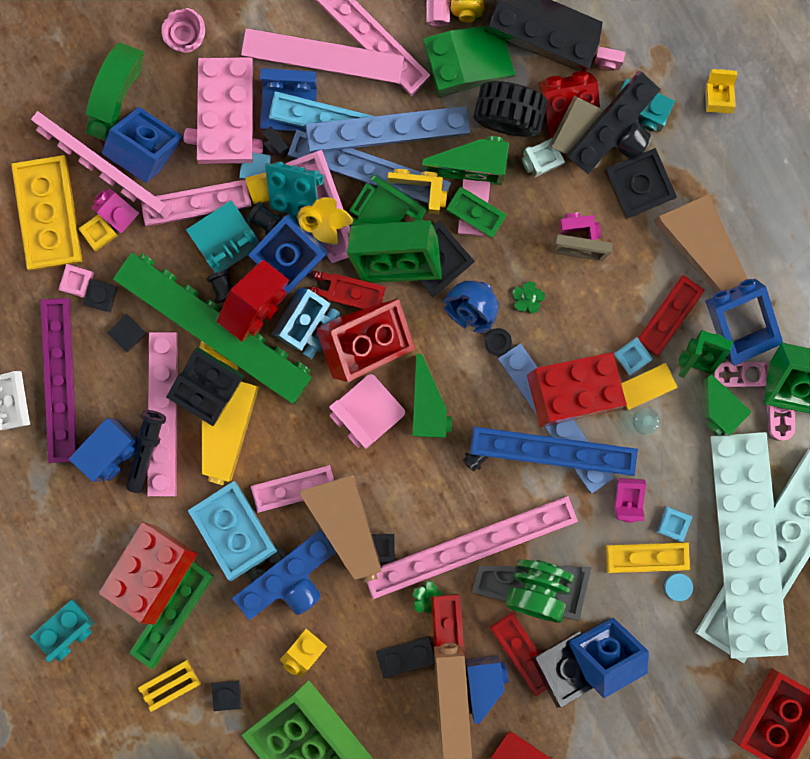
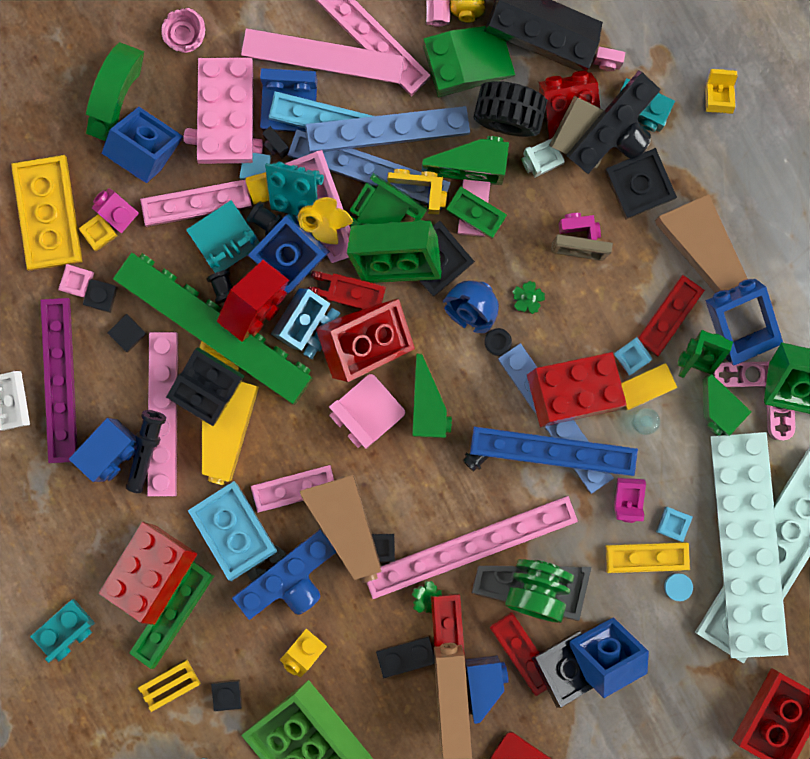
bright pink plate [31,111,172,219] -> none

